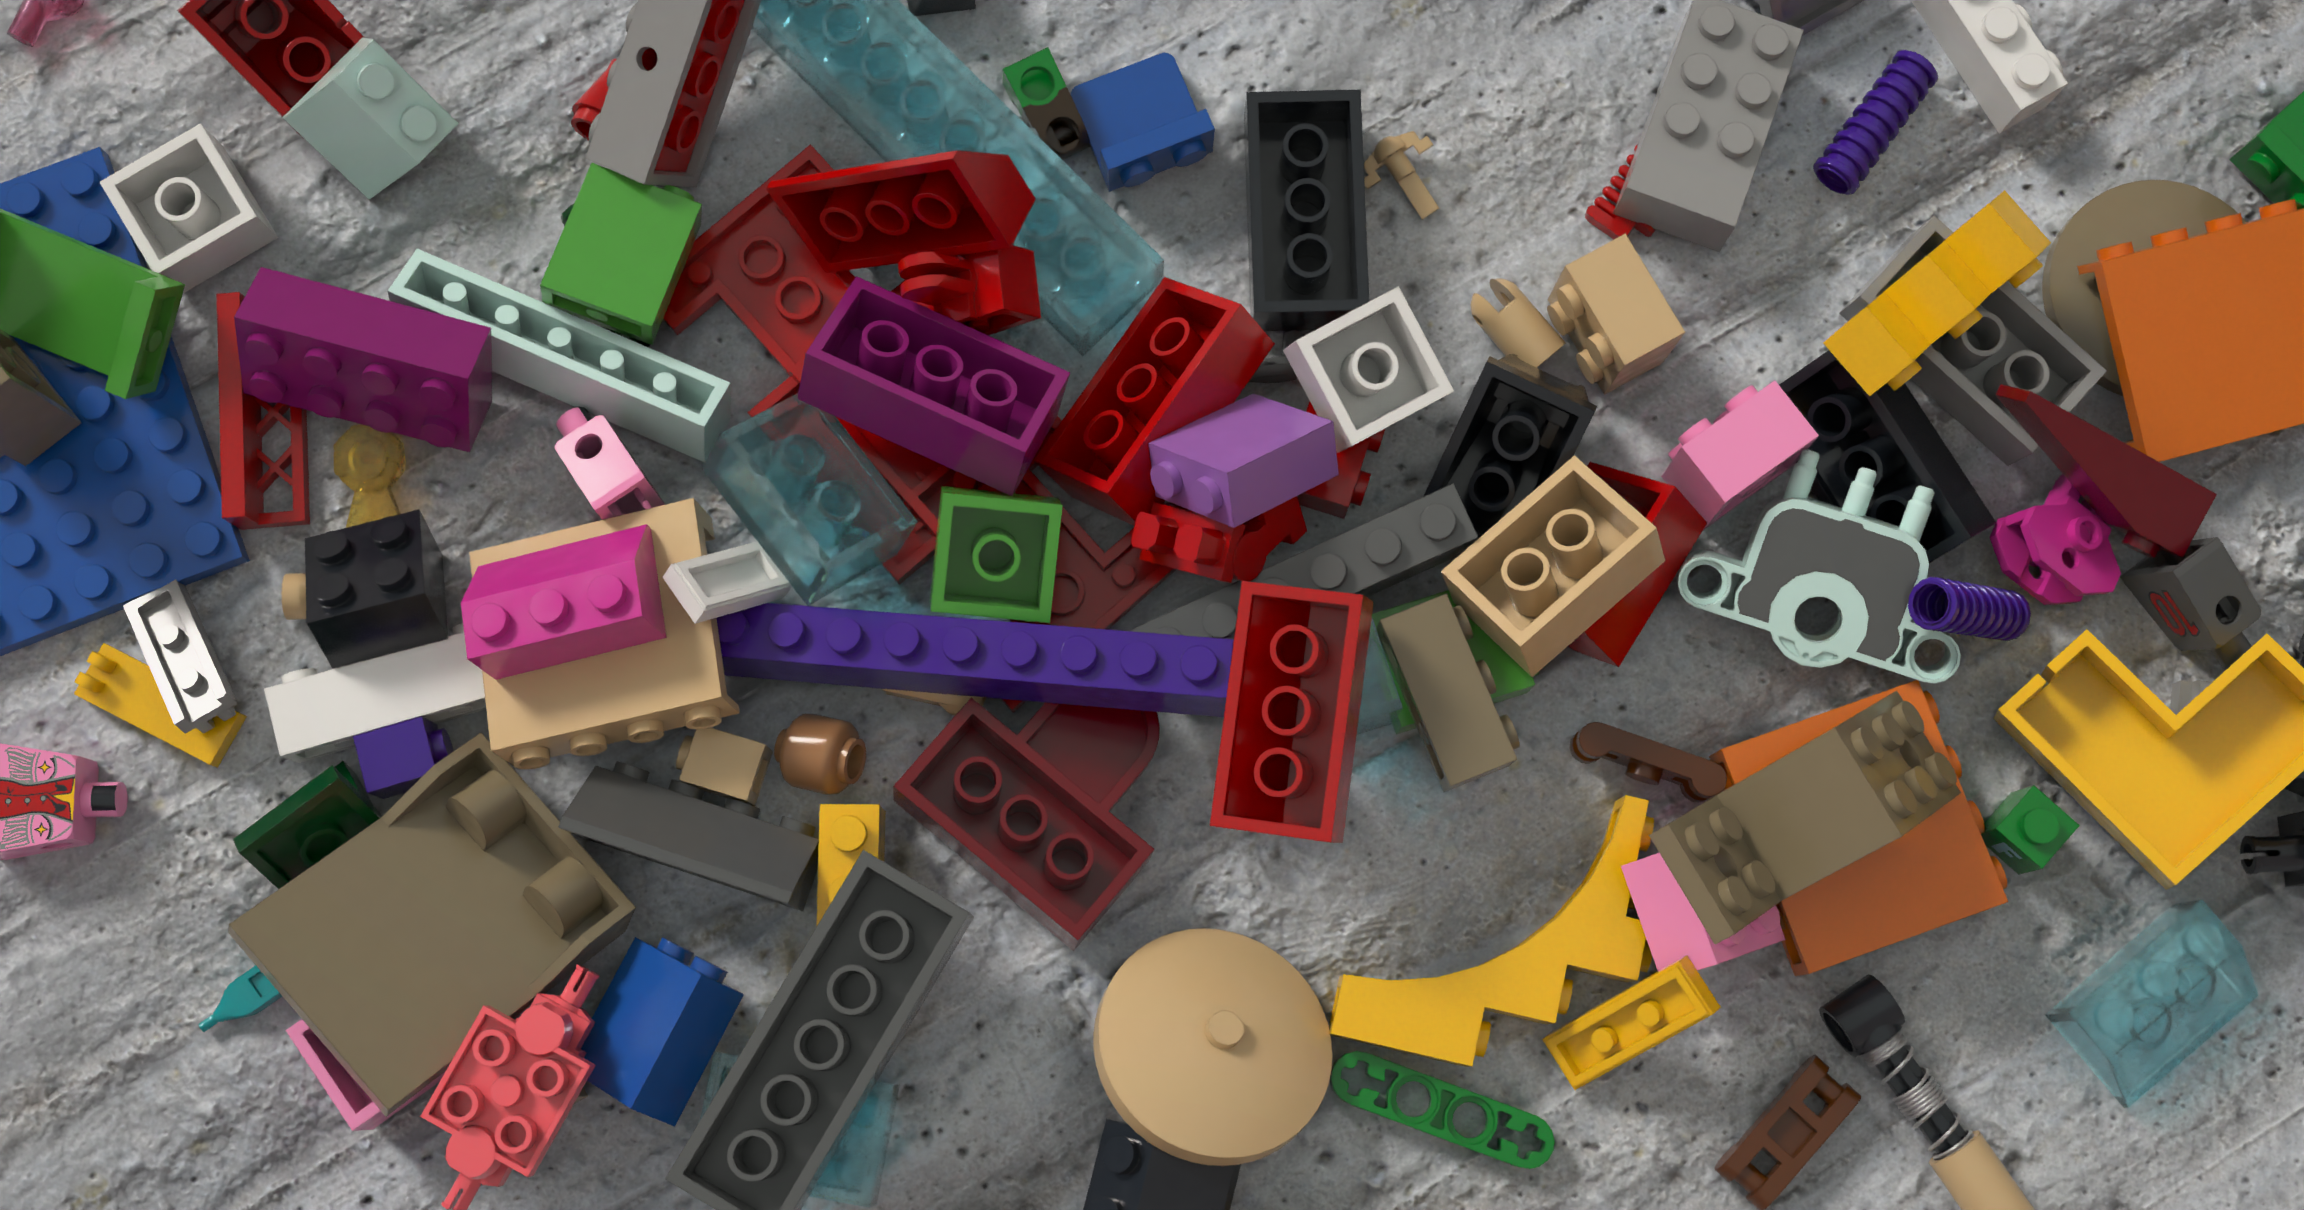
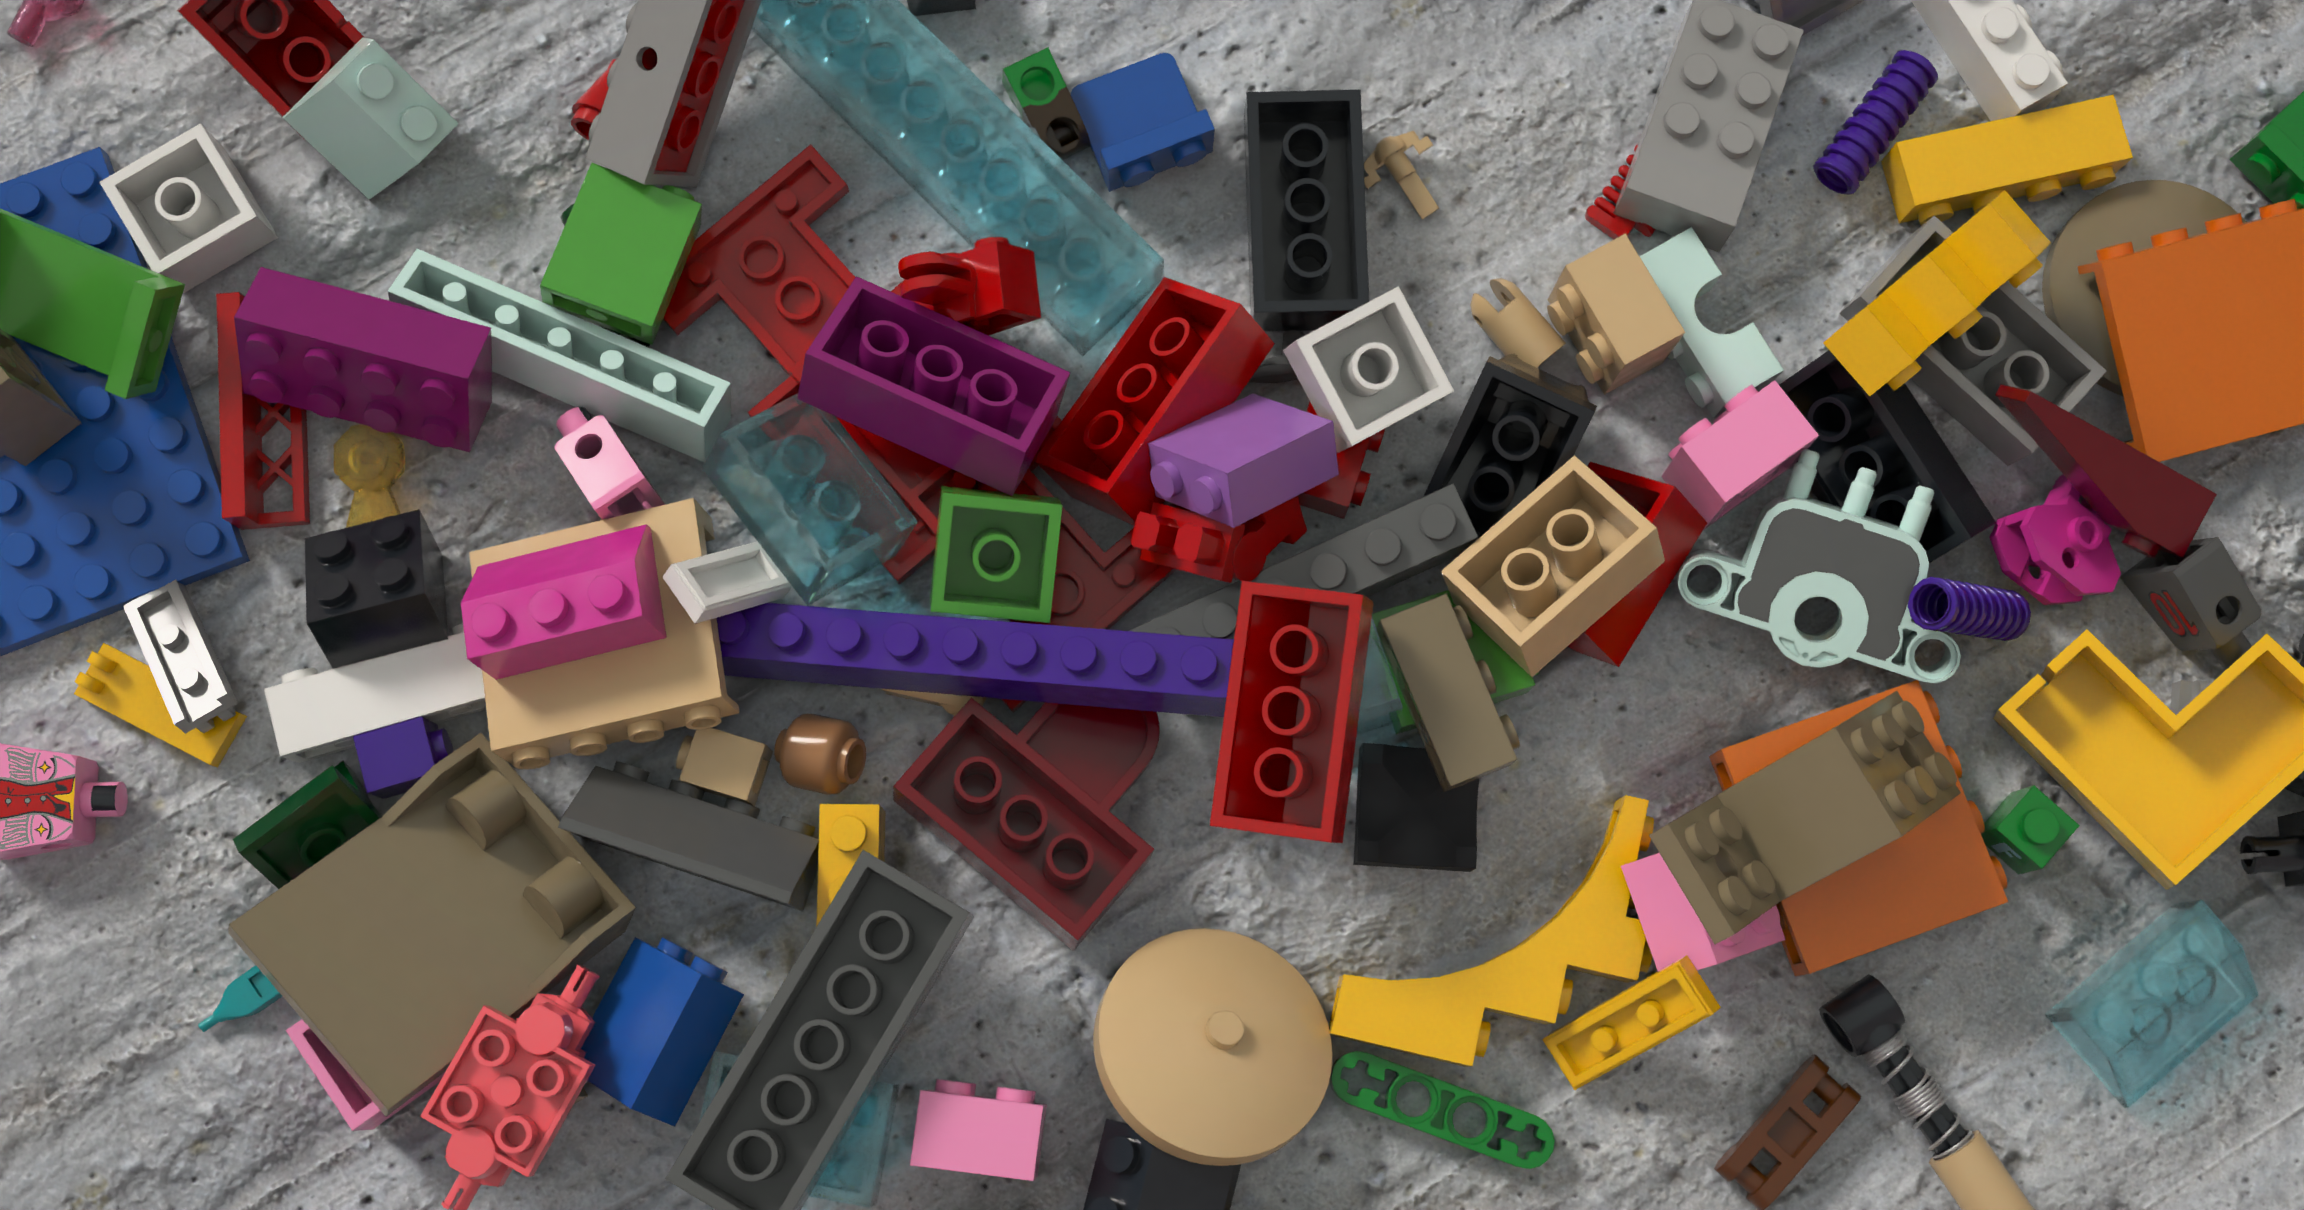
tan hinge [281,573,306,620] -> none
red slope [766,150,1036,273] -> none
reddish brown plate [1569,722,1727,803] -> none
none -> bright pink brick [910,1079,1047,1181]
none -> black brick [1353,743,1479,872]
none -> light aqua arch [1640,227,1784,418]
none -> yellow brick [1881,94,2133,226]

